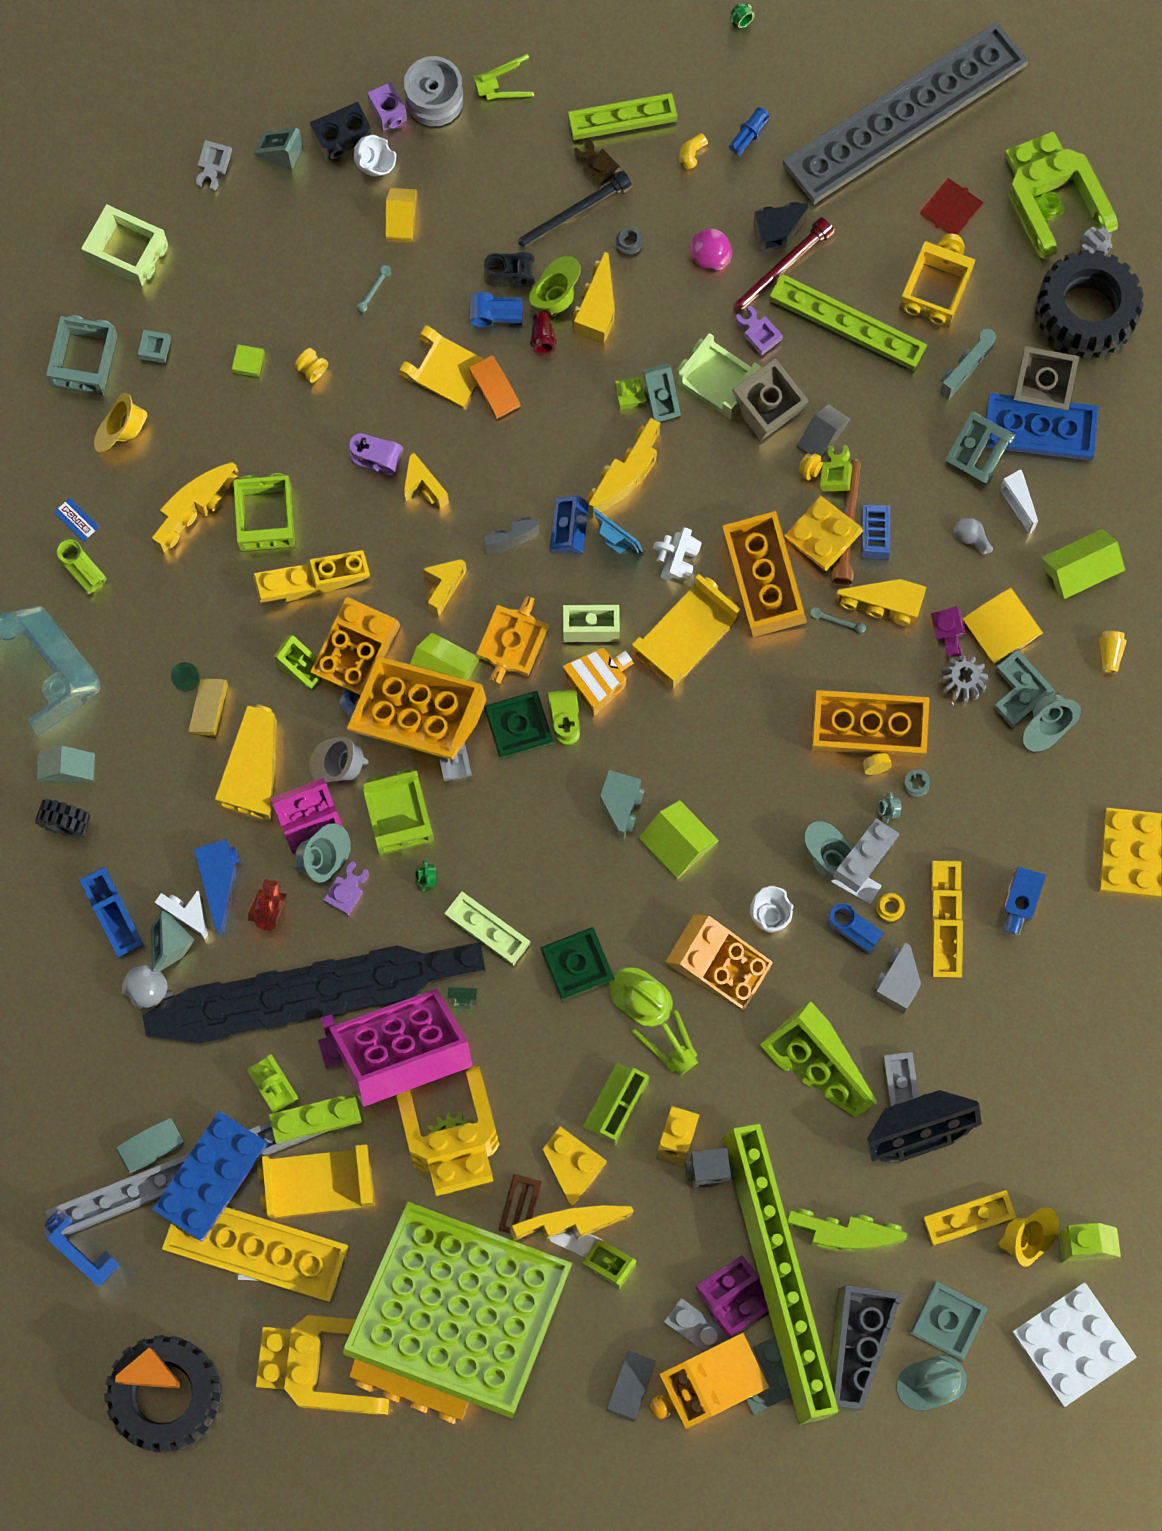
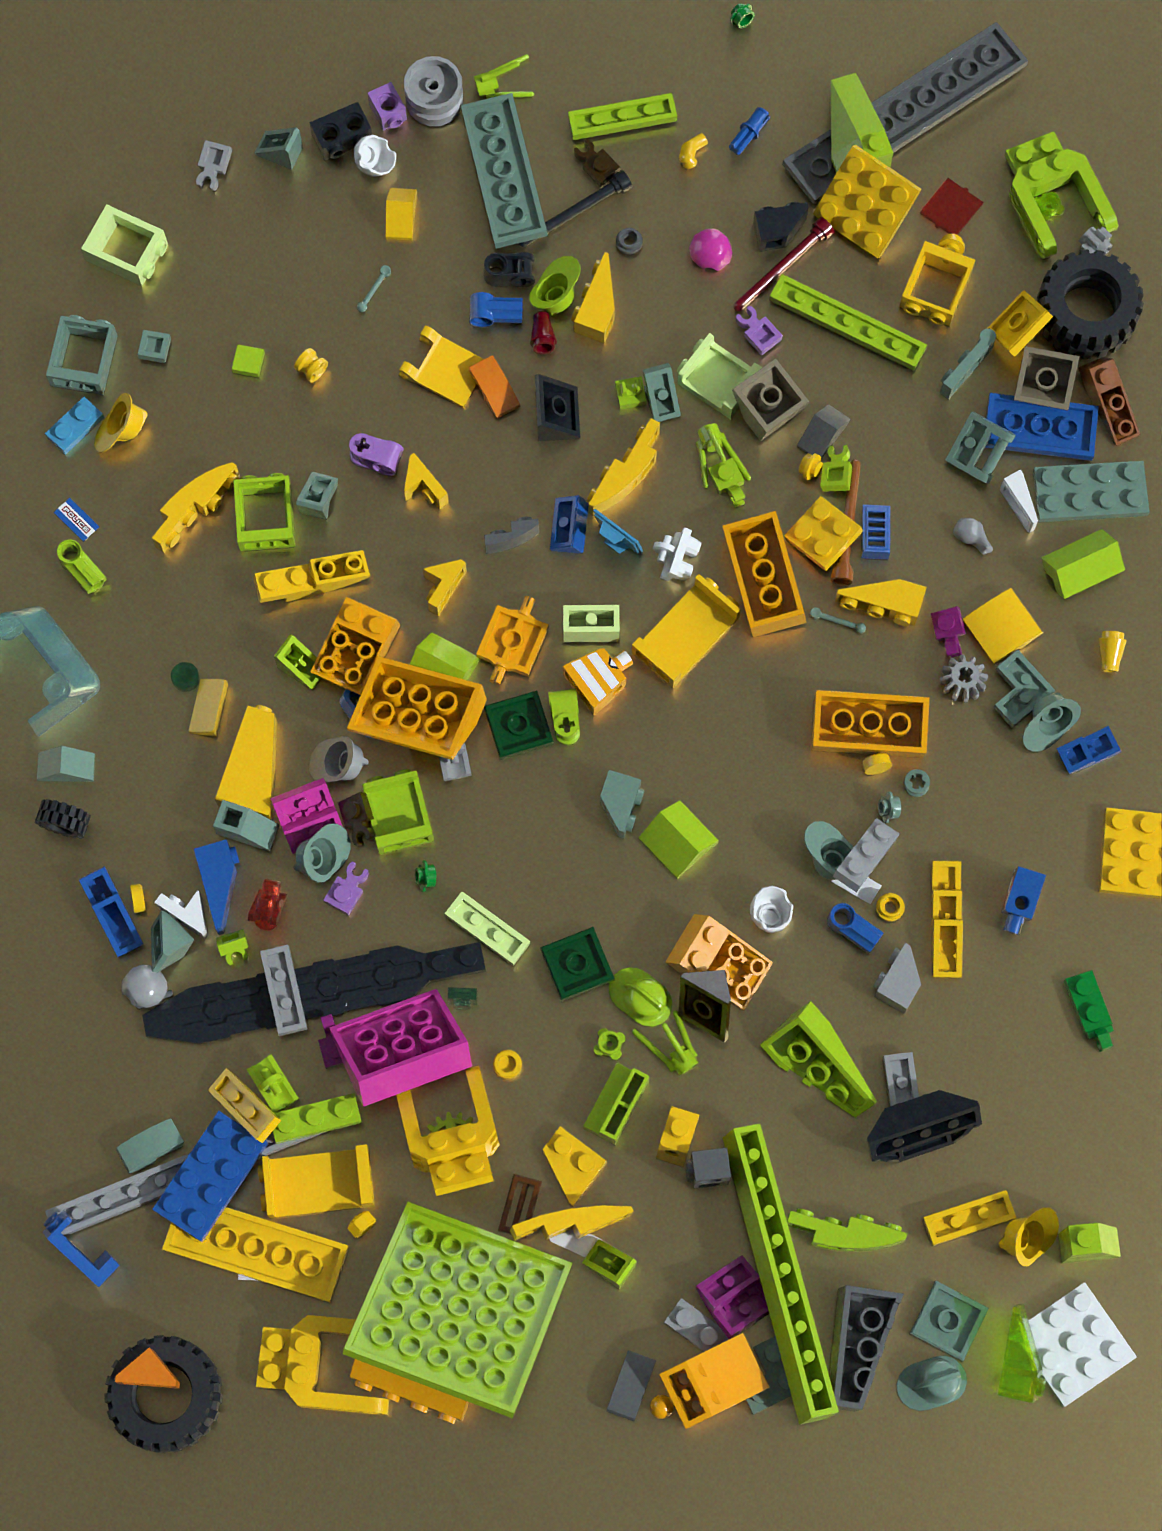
none -> dark azure plate [45,397,105,455]
none -> yellow tile [130,884,145,913]
none -> yellow plate [208,1068,281,1143]
none -> sand green slope [213,800,280,852]
none -> lime tile [216,929,248,965]
none -> light grey plate [260,945,307,1036]
none -> sand green slope [296,472,338,519]
none -> dark brown plate [338,792,376,846]
none -> yellow tile [347,1211,376,1239]
none -> sand green plate [461,93,548,249]
none -> yellow tile [493,1050,522,1080]
none -> black slope [535,374,580,441]
none -> lime plate [594,1028,626,1060]
none -> dark brown slope [678,970,731,1043]
none -> lime plant [696,423,751,488]
none -> lime plate [708,457,745,508]
none -> yellow plate [813,145,922,259]
none -> lime wedge [830,73,893,173]
none -> yellow plate [987,290,1053,357]
none -> clear neon green slope [998,1304,1046,1403]
none -> sand green plate [1033,461,1150,523]
none -> blue slope [1057,726,1121,774]
none -> green hinge [1064,970,1114,1052]
none -> dark orange slope [1078,357,1140,445]

